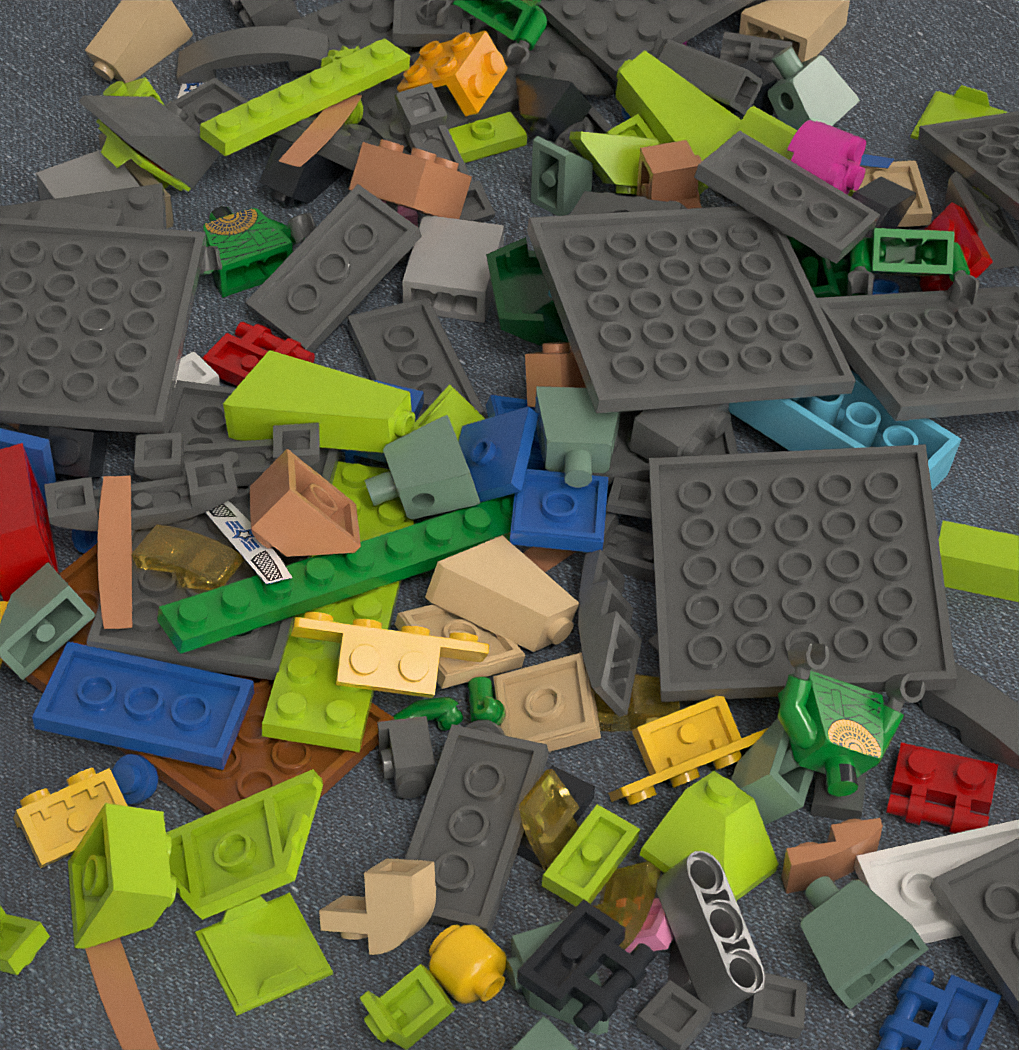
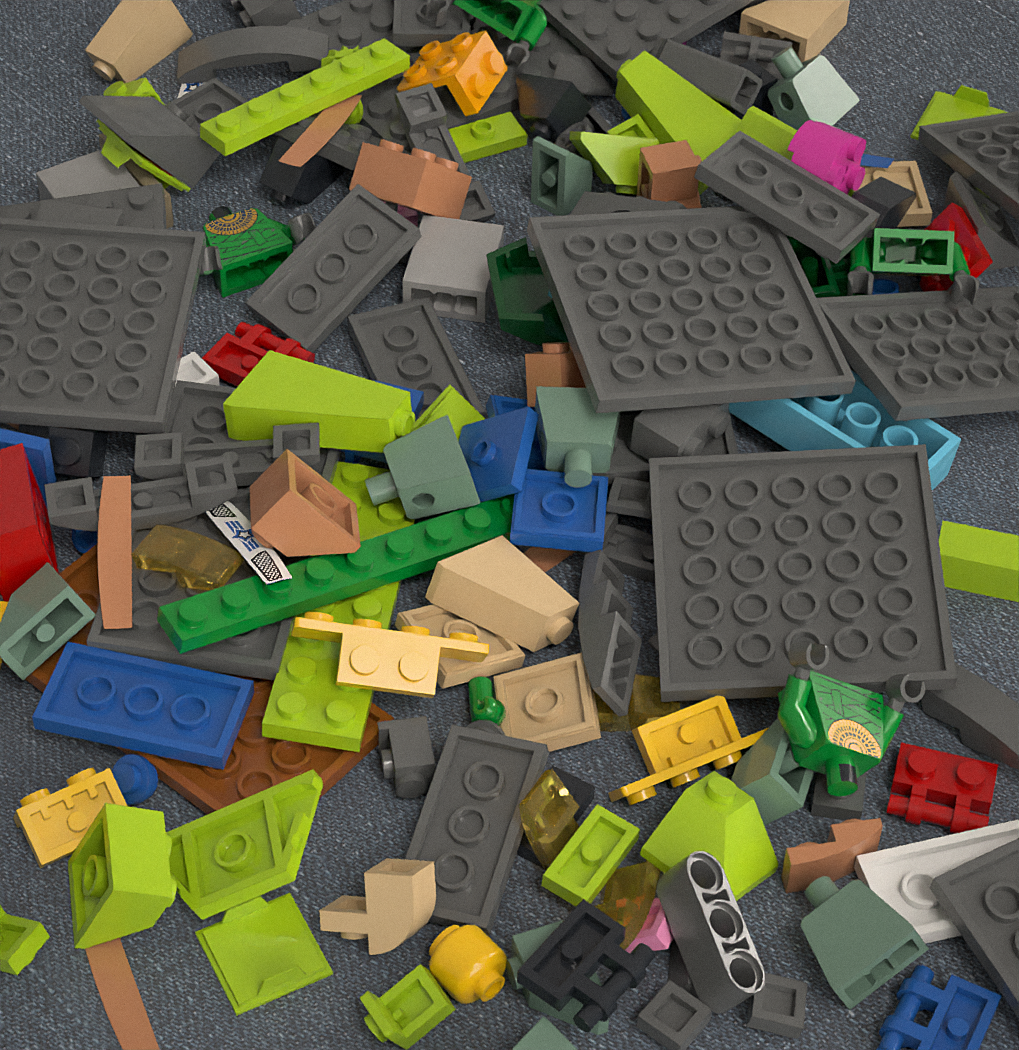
green arm [392,696,463,731] -> none

